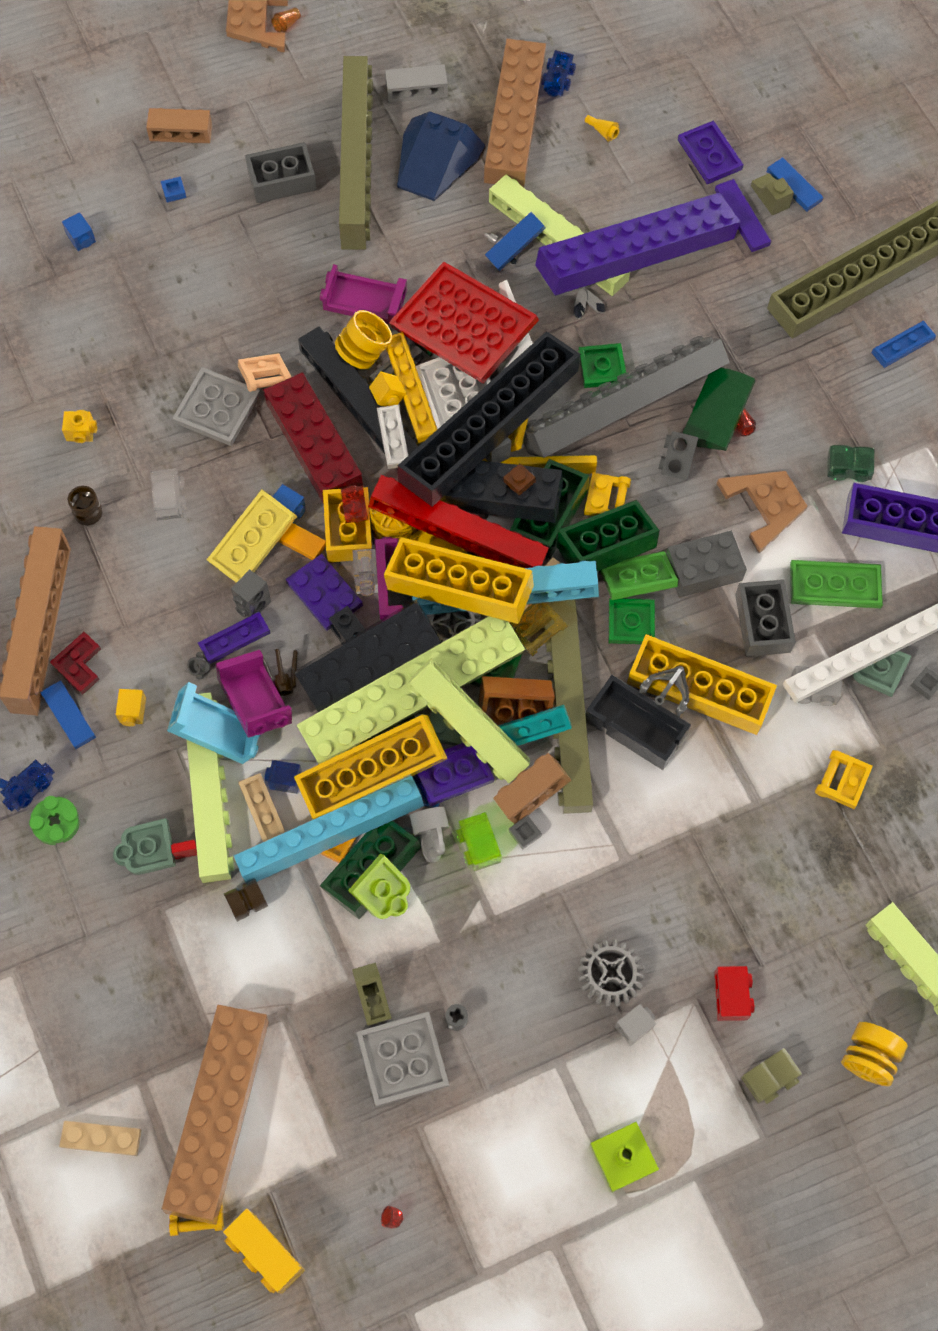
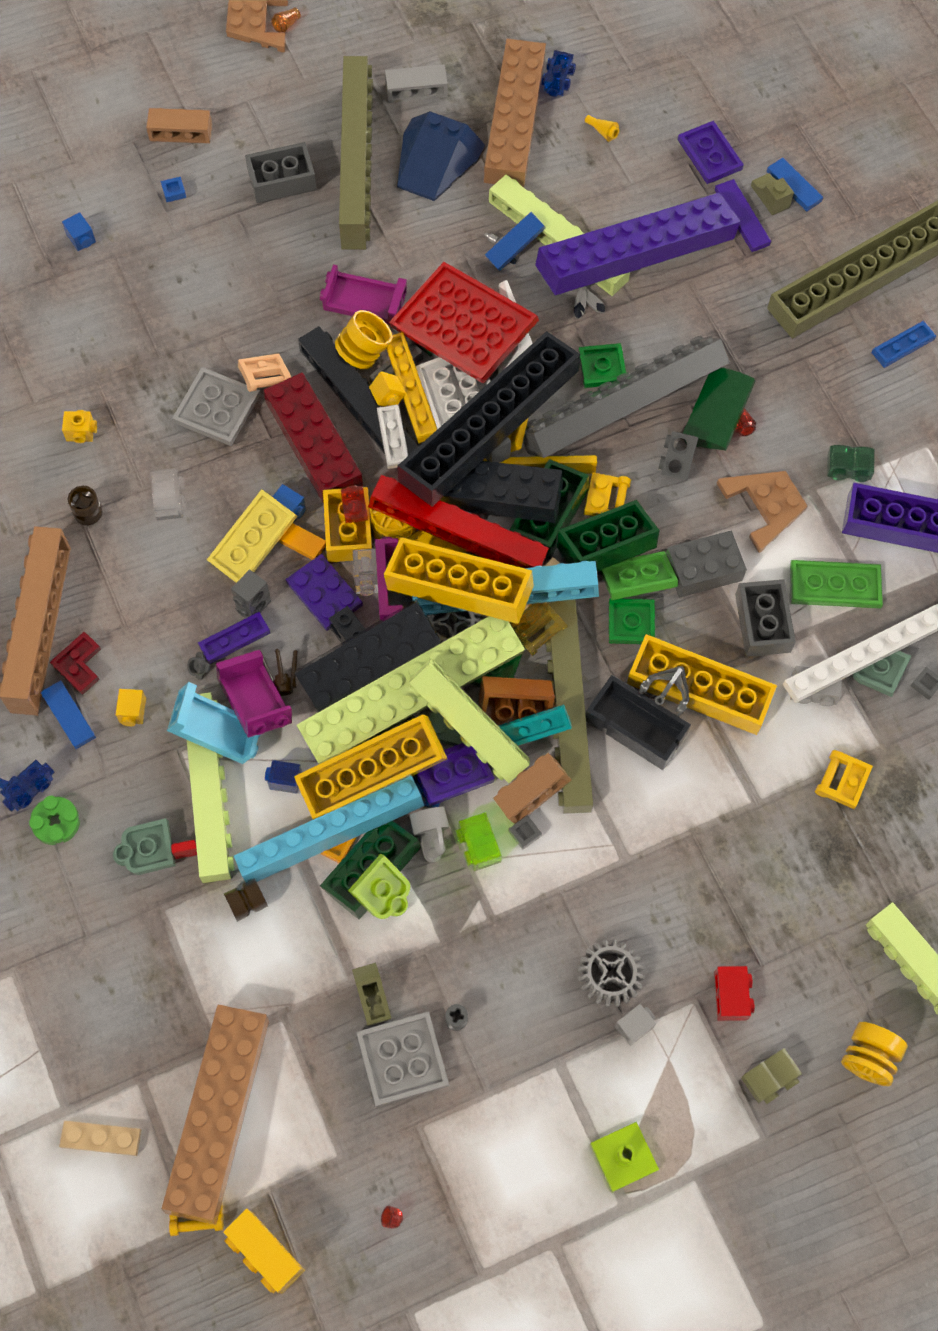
tan plate [238,773,285,842] -> none
reddish brown plate [503,463,536,496] -> none

